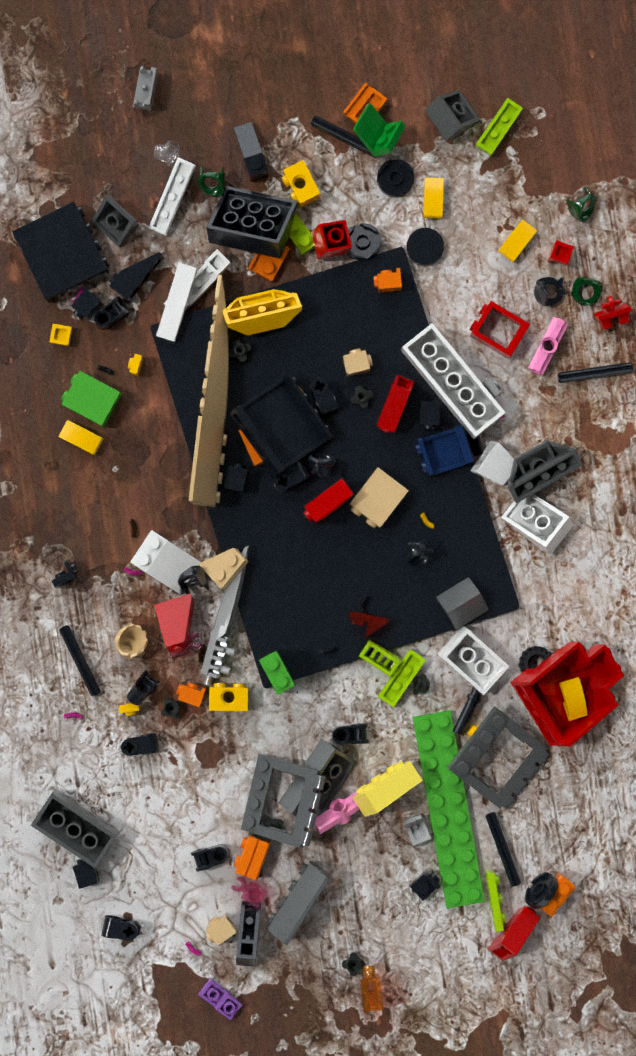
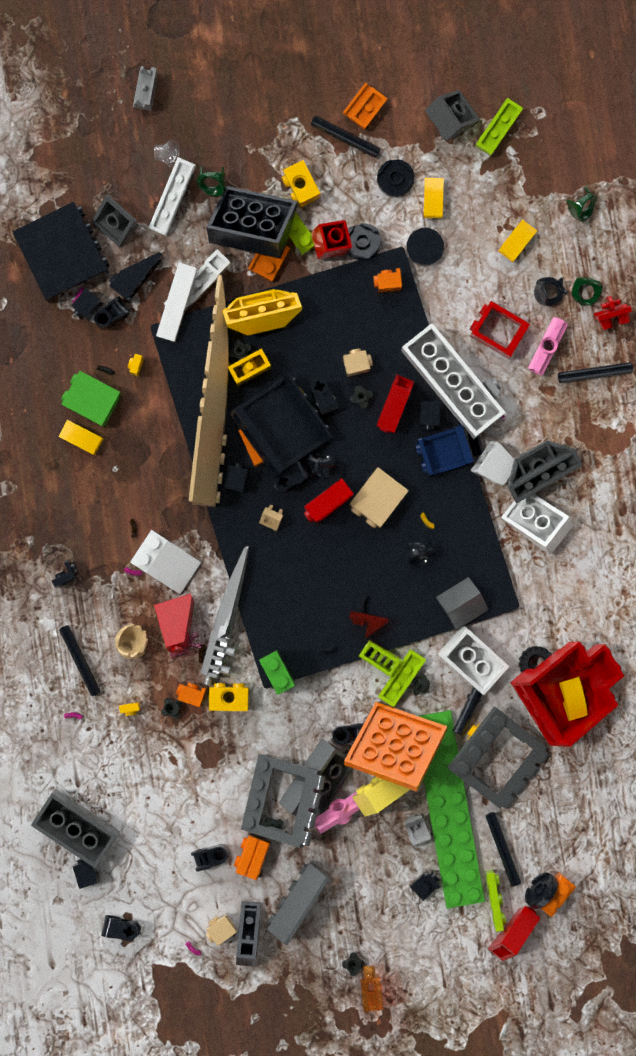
yellow plate [49,324,73,347] -> none
black piece [121,733,159,756] -> none
black piece [127,670,161,705] -> none
black piece [178,566,209,595] -> none
medium lavender slope [198,978,242,1020] -> none
tan wing [199,548,249,590] -> none
clear pink plate [231,877,268,908] -> none
slope [234,122,269,182] -> none
green bracket [353,103,406,157] -> none
red panel [547,240,574,266] -> none
none -> yellow brick [228,348,271,387]
none -> tan tile [259,505,283,531]
none -> orange plate [344,702,447,791]

